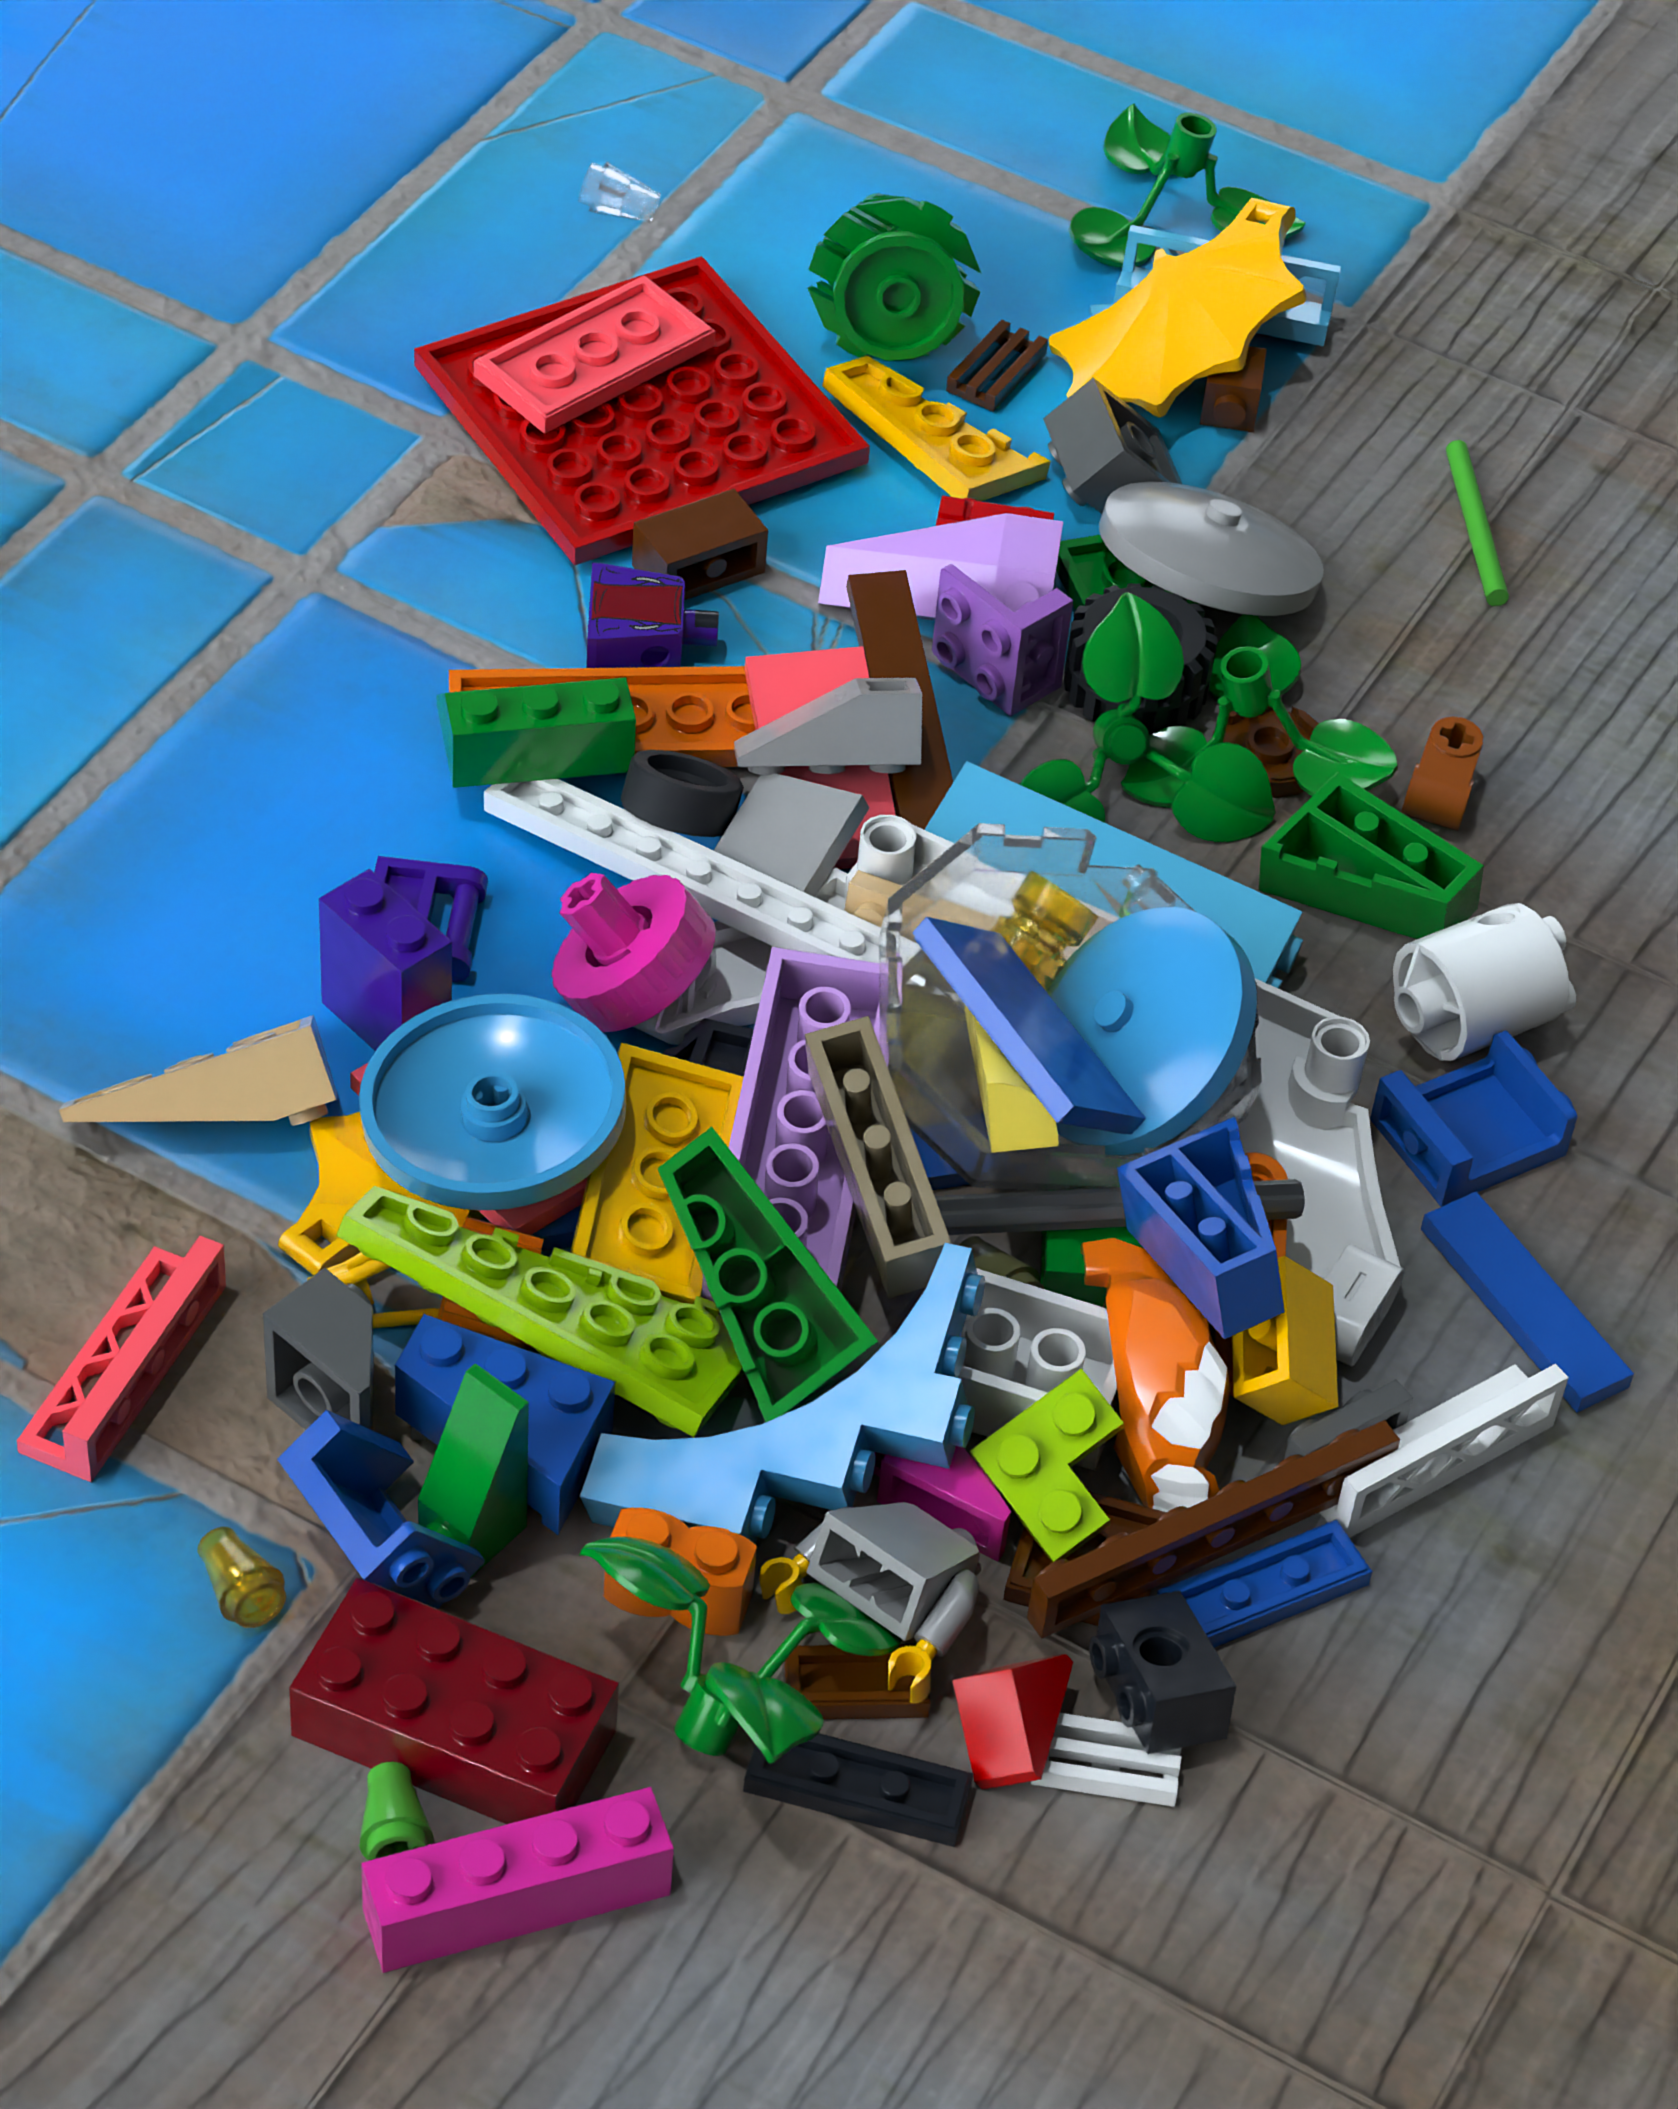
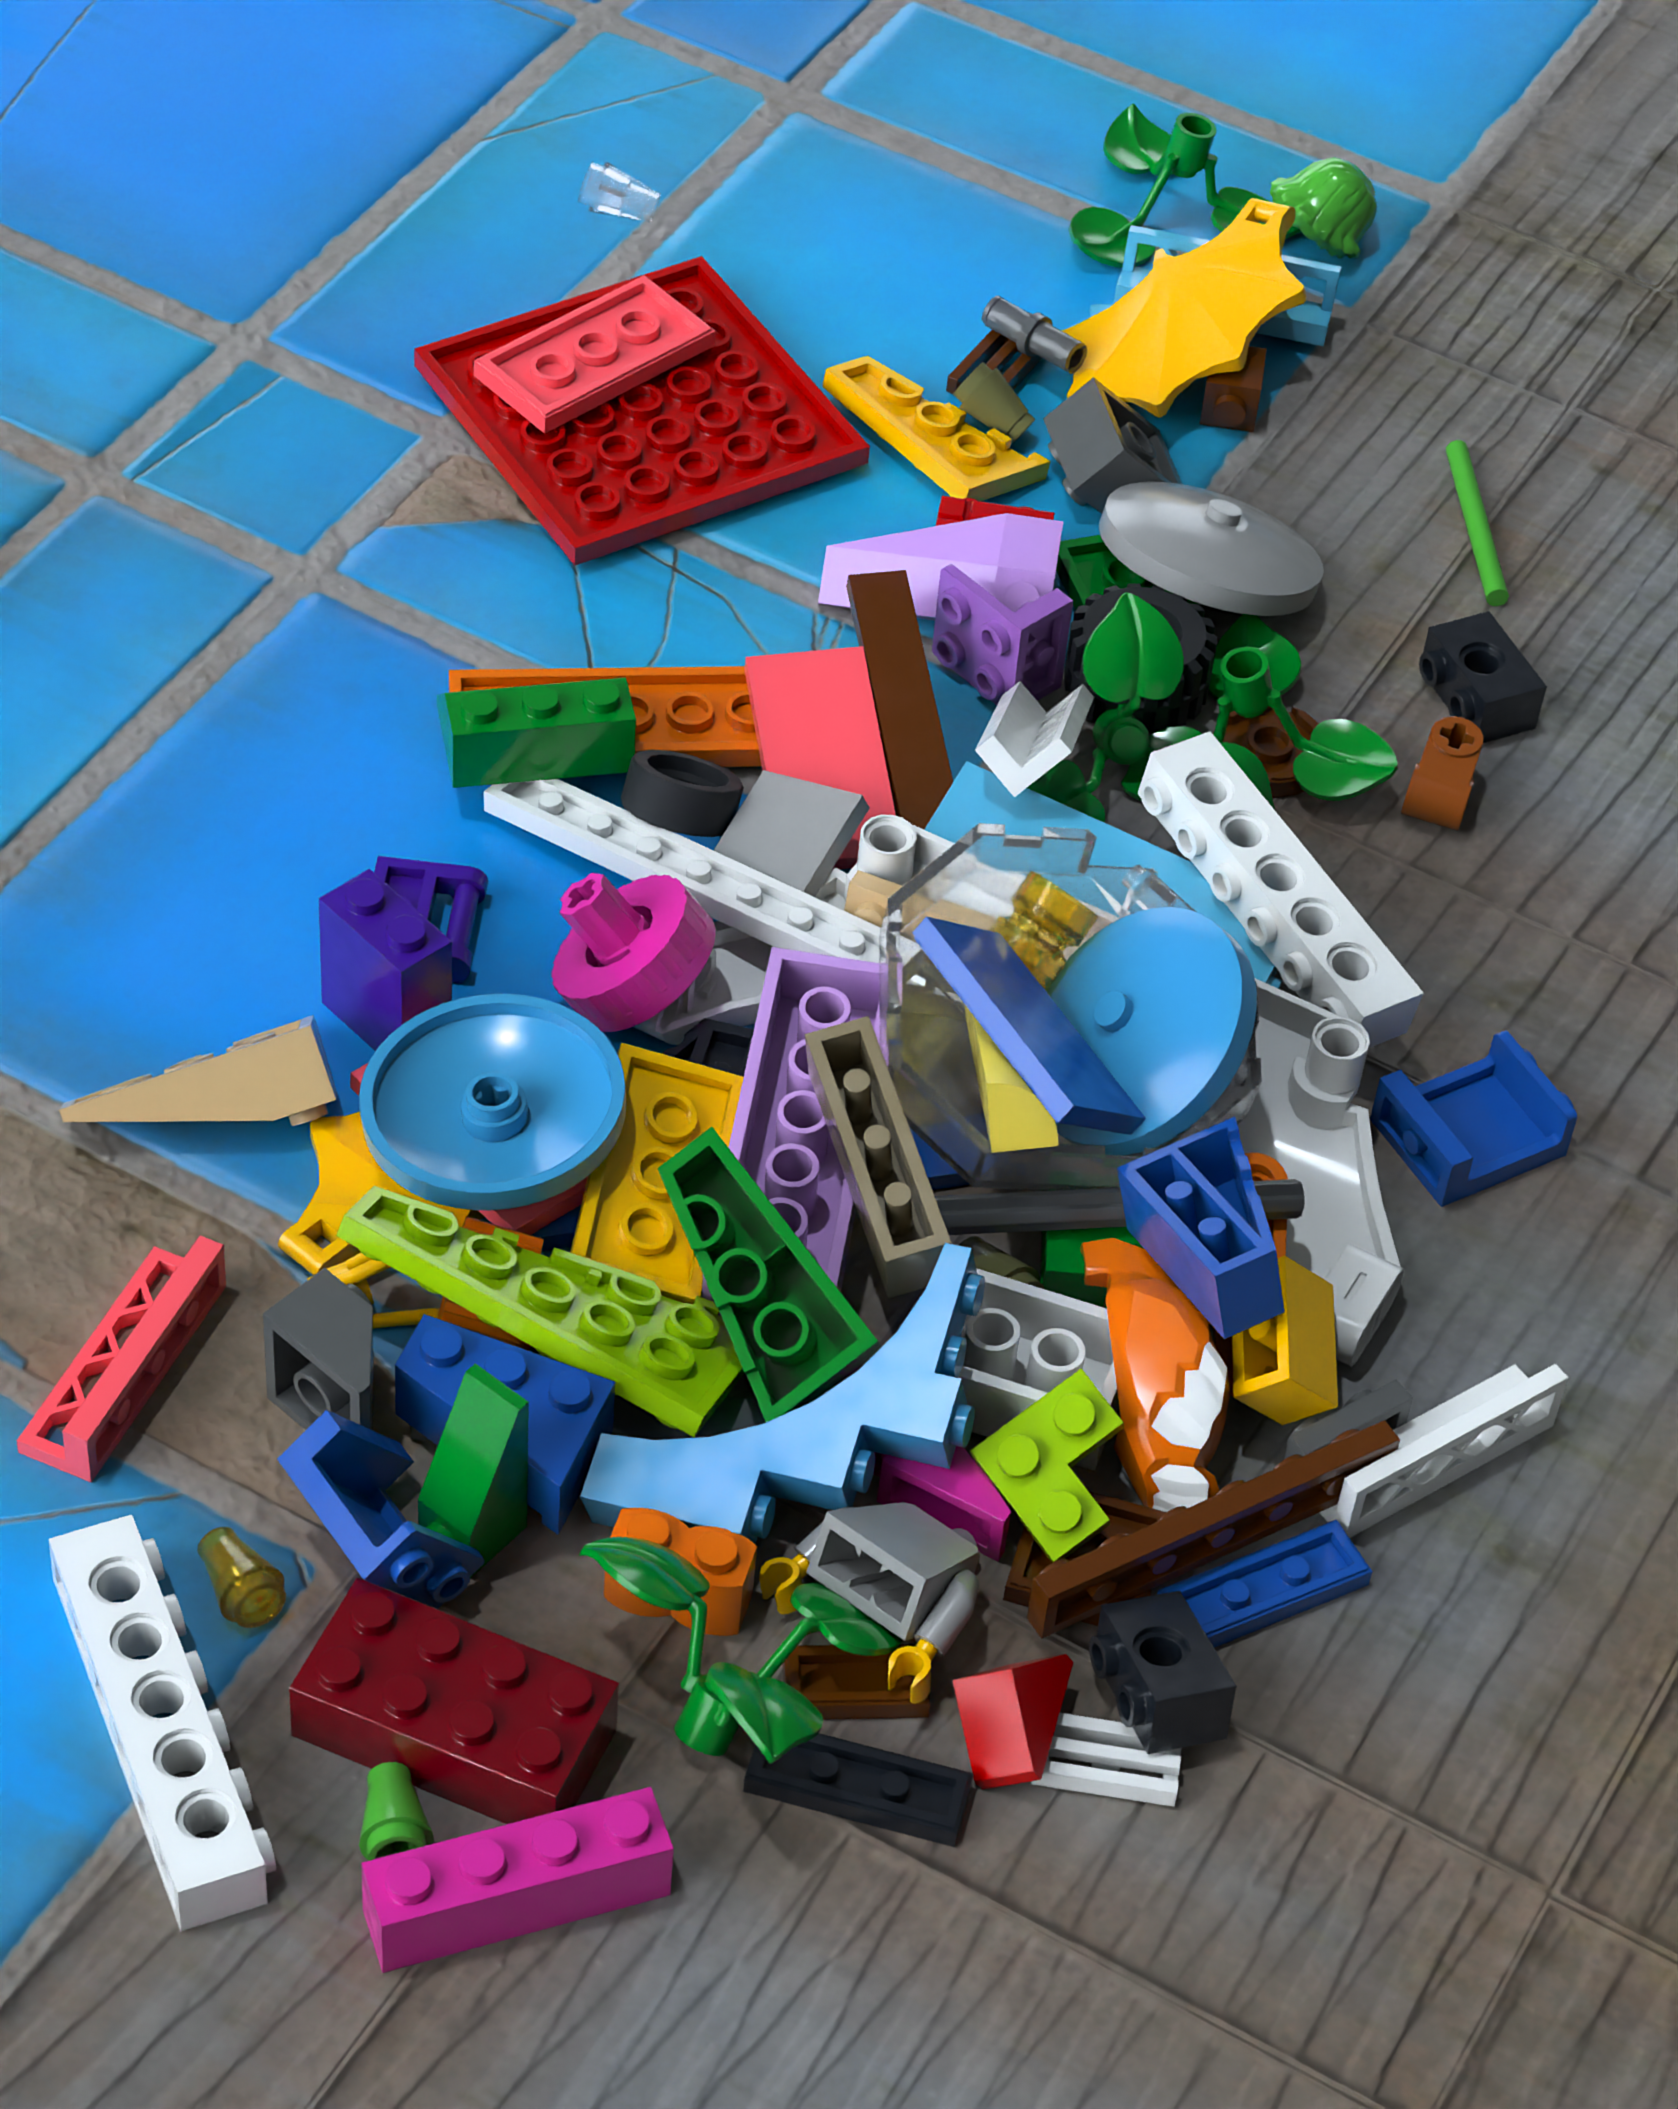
torso [586,563,719,668] -> none
reddish brown brick [632,489,768,601] -> none
light grey slope [734,678,922,775] -> none
green plant [807,193,982,361] -> none
green wedge [1258,772,1484,939] -> none
white cylinder [1393,903,1576,1061] -> none
blue tile [1421,1191,1634,1413] -> none
none -> white brick [49,1514,276,1932]
none -> olive cone [953,362,1036,443]
none -> white fence [975,681,1094,797]
none -> dark grey pin [982,296,1087,374]
none -> white brick [1137,731,1424,1048]
none -> bright green hair [1270,157,1377,259]
none -> black brick [1419,611,1547,743]

